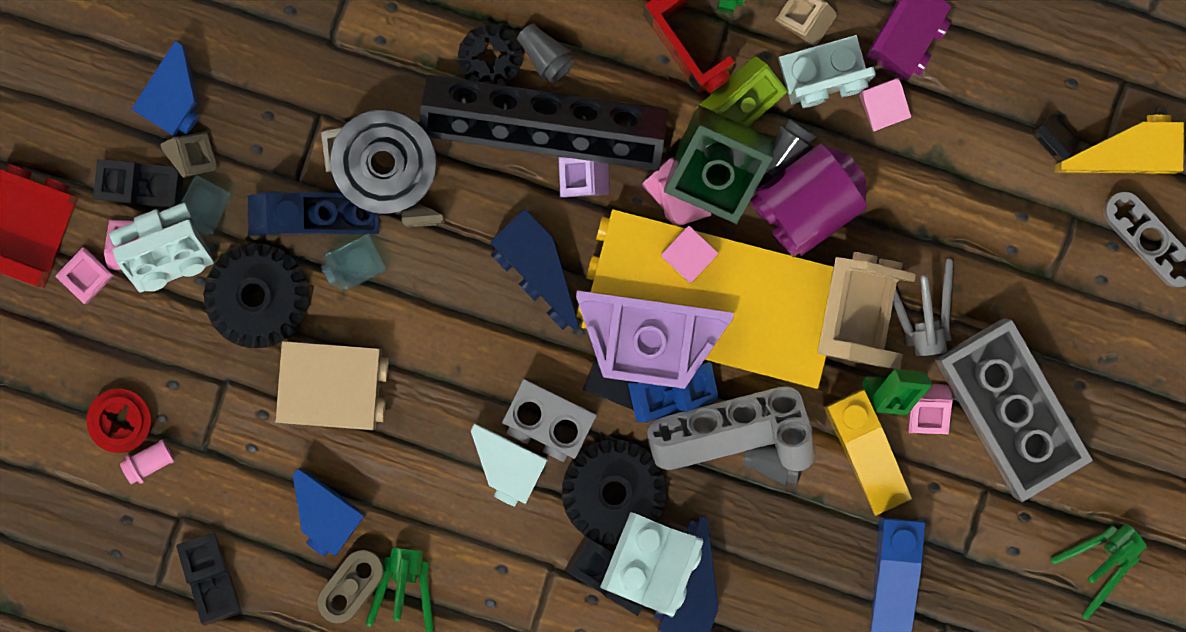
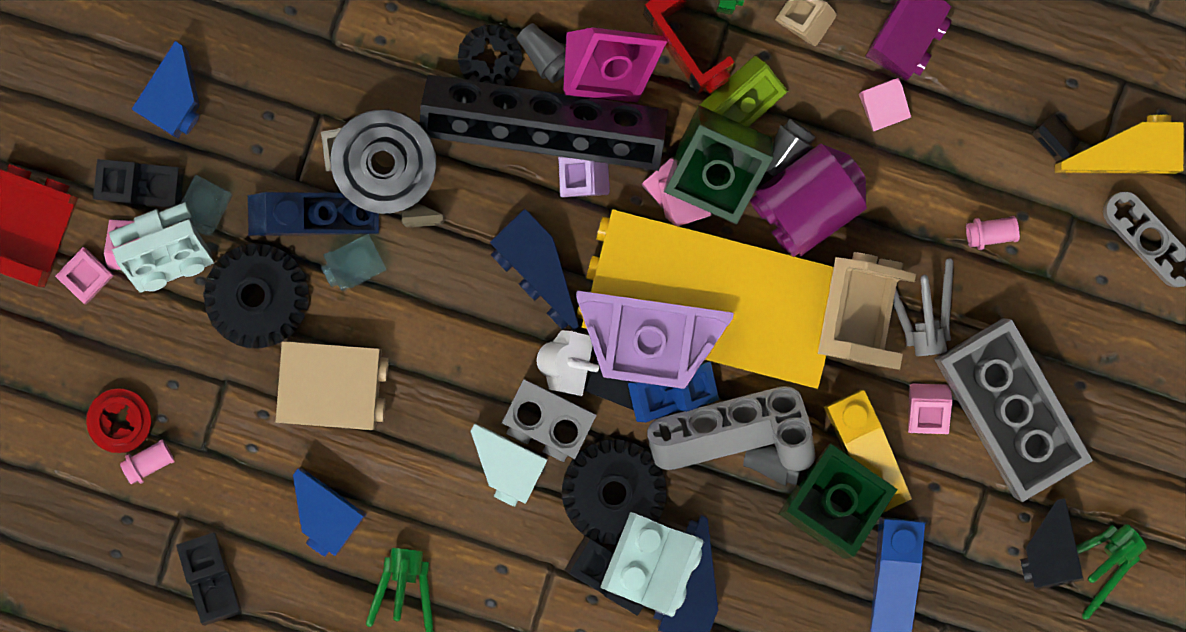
dark tan slope [161,131,218,177] -> none
dark tan plate [318,550,385,623] -> none
bright pink tile [661,226,719,283] -> none
light aqua bracket [778,35,876,109] -> none
green bracket [862,369,932,416] -> none
none -> white piece [537,330,599,396]
none -> dark pink slope [563,28,667,103]
none -> dark green slope [778,443,898,559]
none -> bright pink pin [966,216,1019,250]
none -> black slope [1020,498,1084,590]

